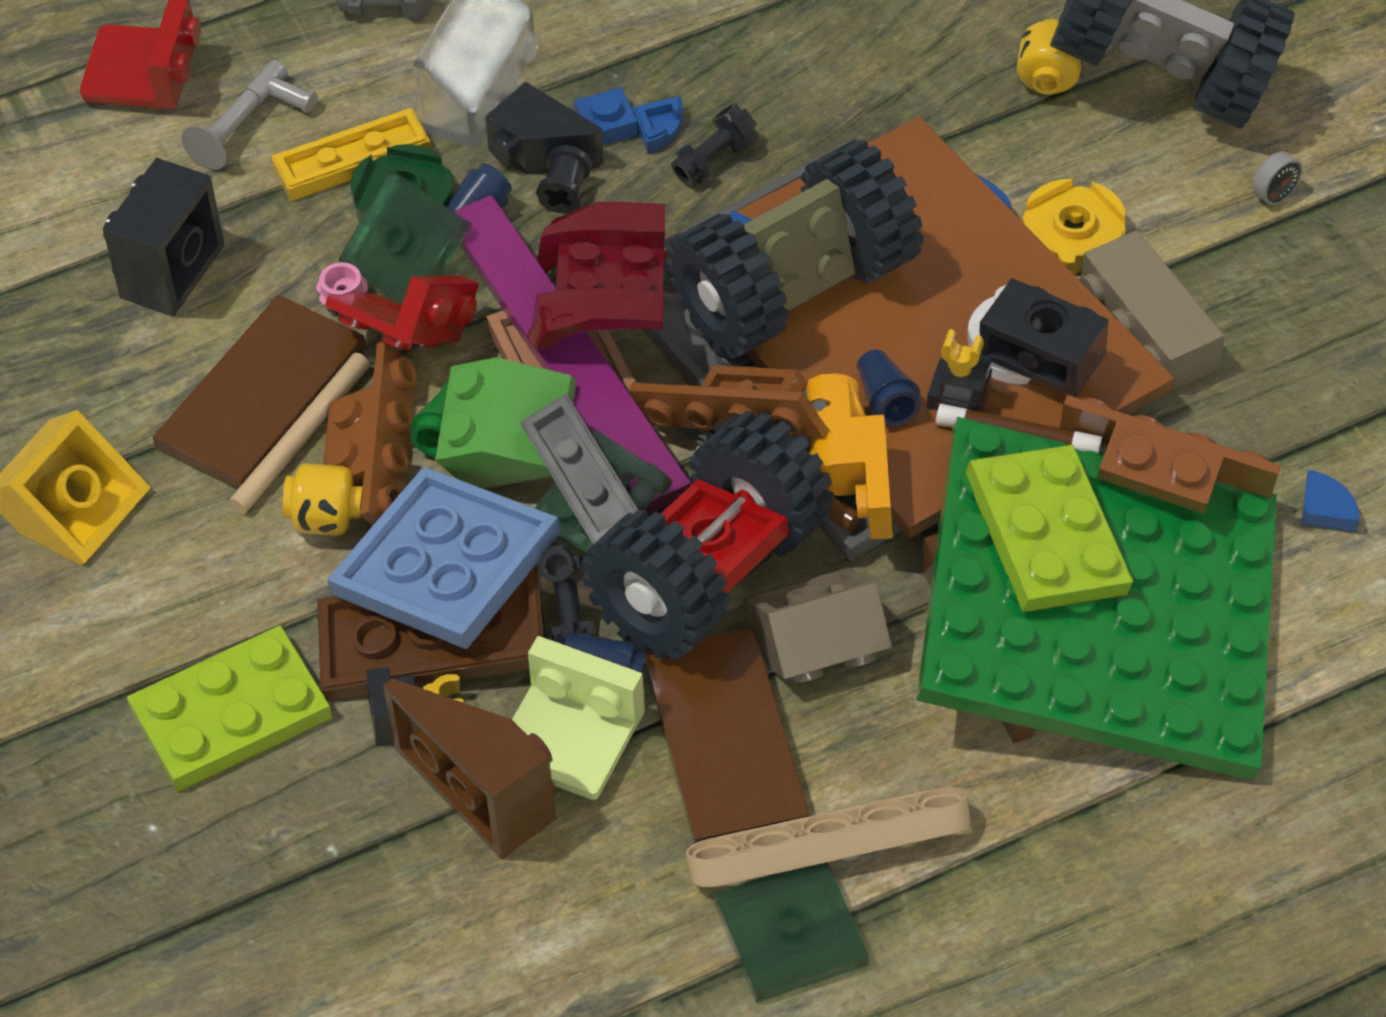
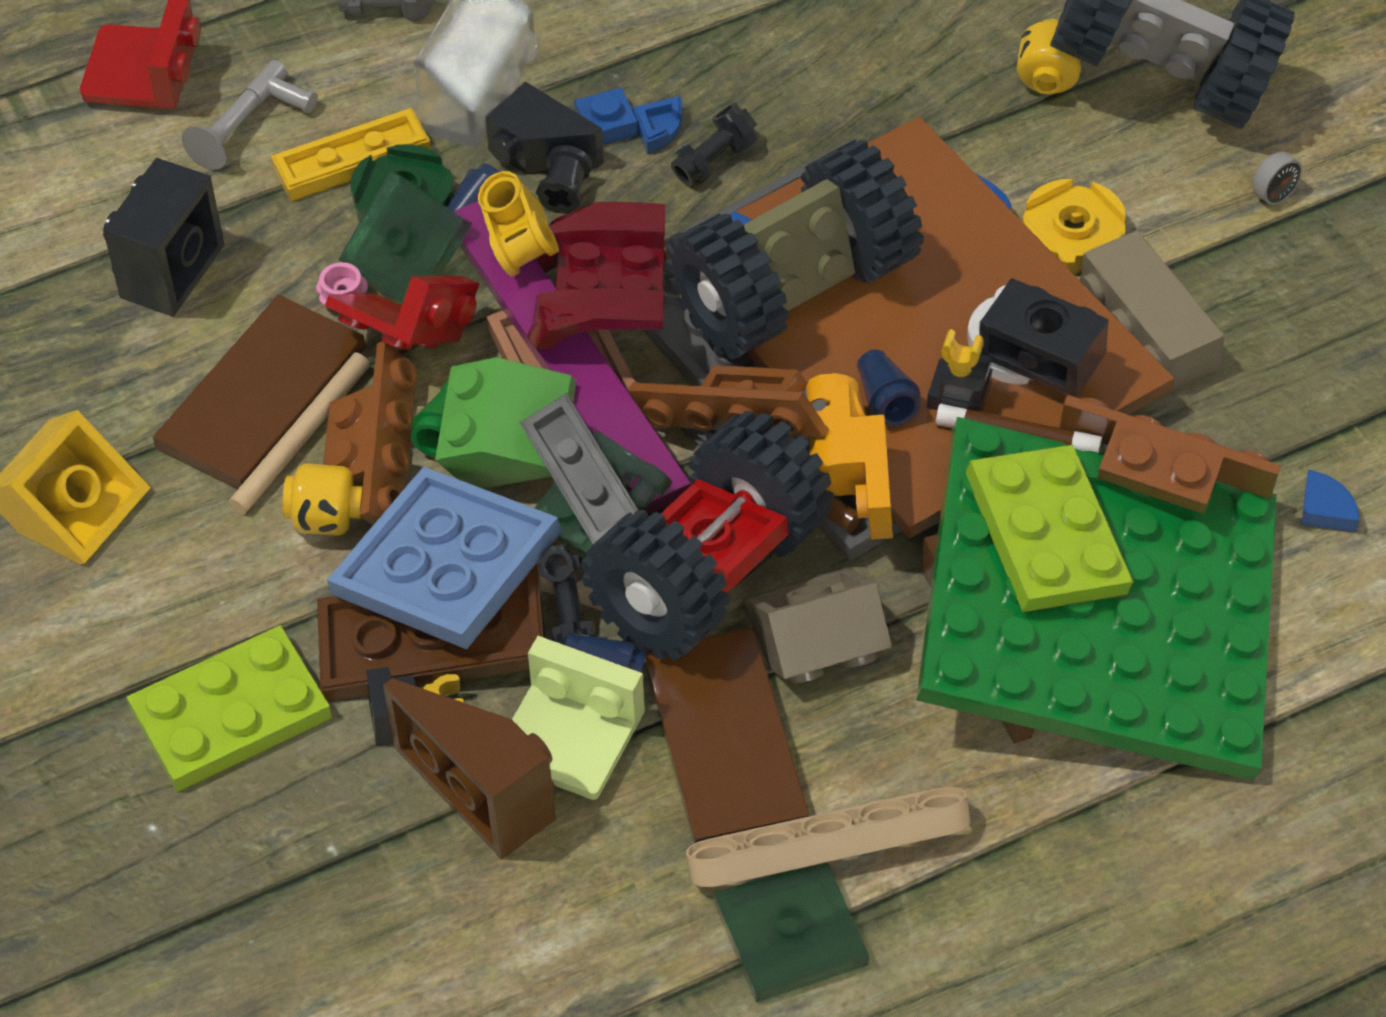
none -> yellow piece [478,171,559,277]

